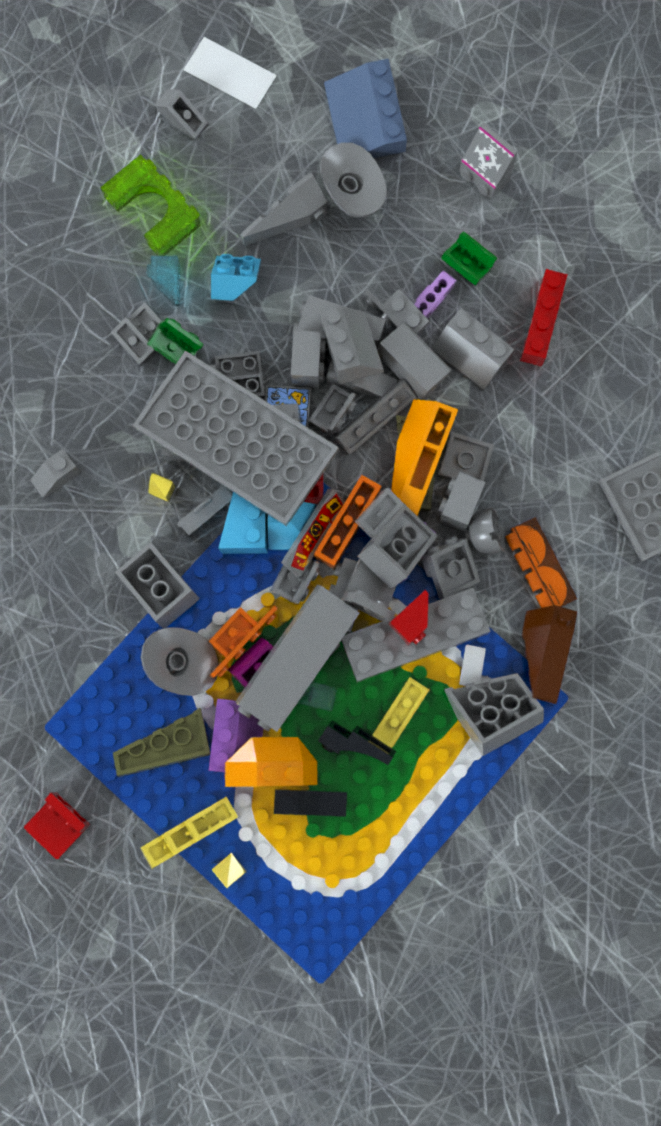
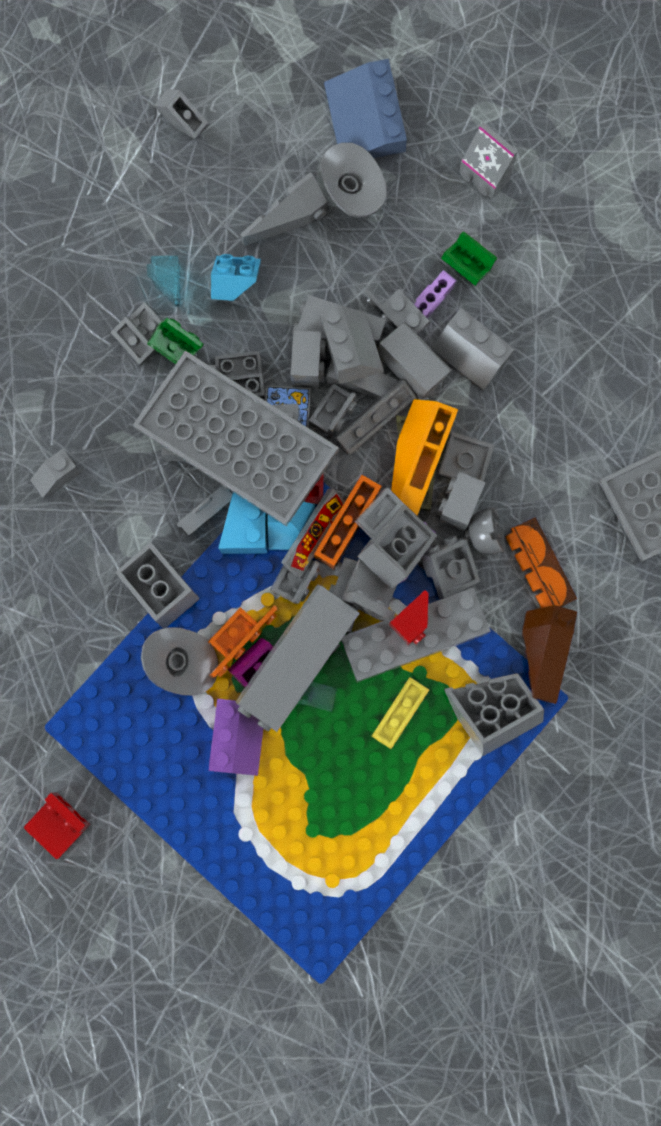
clear neon green arch [100,154,201,259] -> none
olive wing [113,708,211,777] -> none
light yellow slope [140,796,238,869] -> none
light yellow slope [148,473,175,502] -> none
white sticker [184,37,277,109] -> none
light yellow slope [212,853,246,888] -> none
light orange wedge [225,737,317,787] -> none
black slope [274,789,347,817] -> none
black slope [318,720,396,765] -> none
white sticker [459,645,486,686] -> none
red arch [520,269,568,367] -> none

